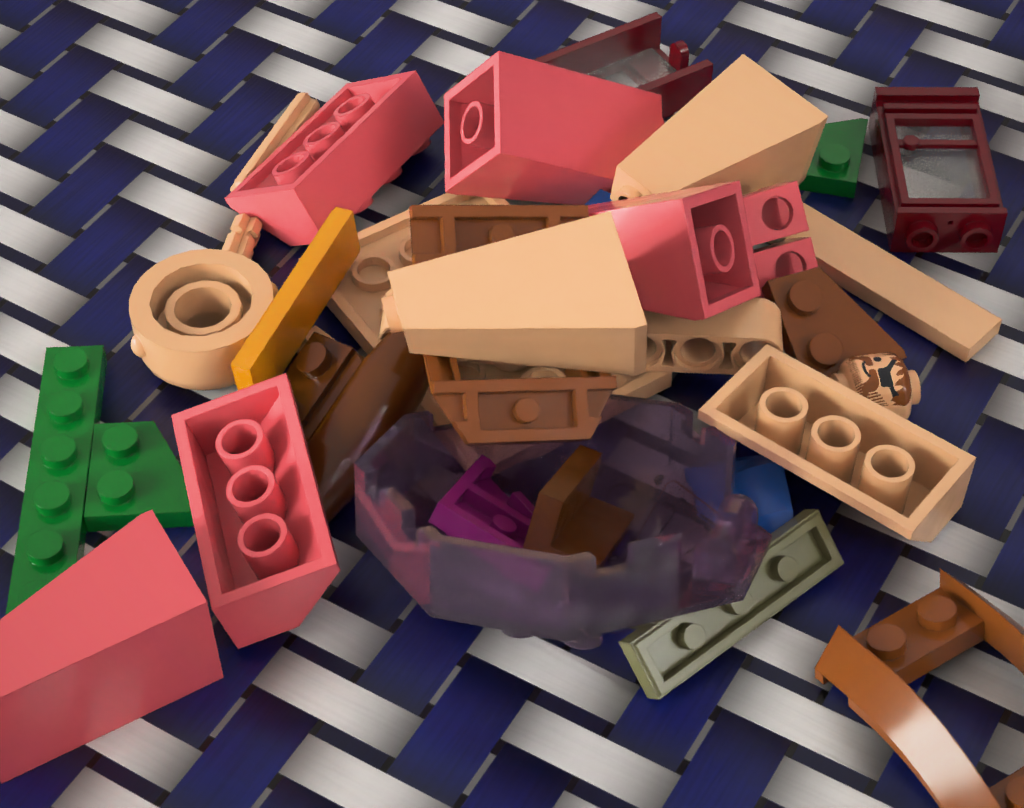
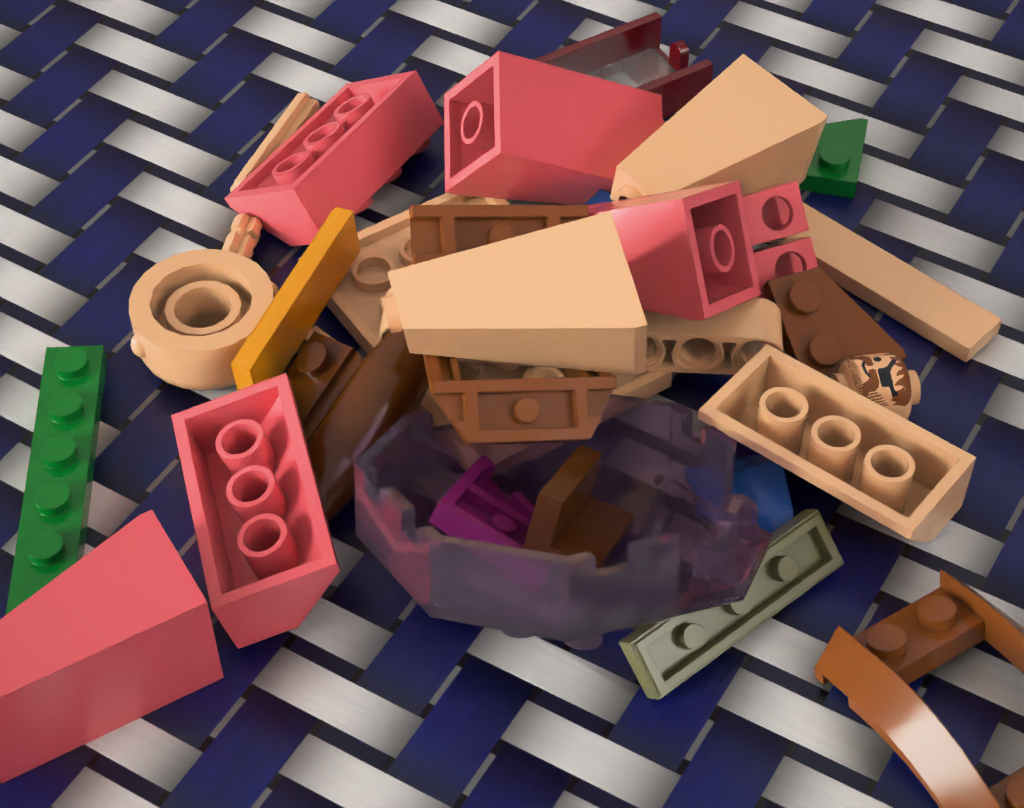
green wing [84,421,194,532] -> none
dark red door [868,87,1008,253] -> none

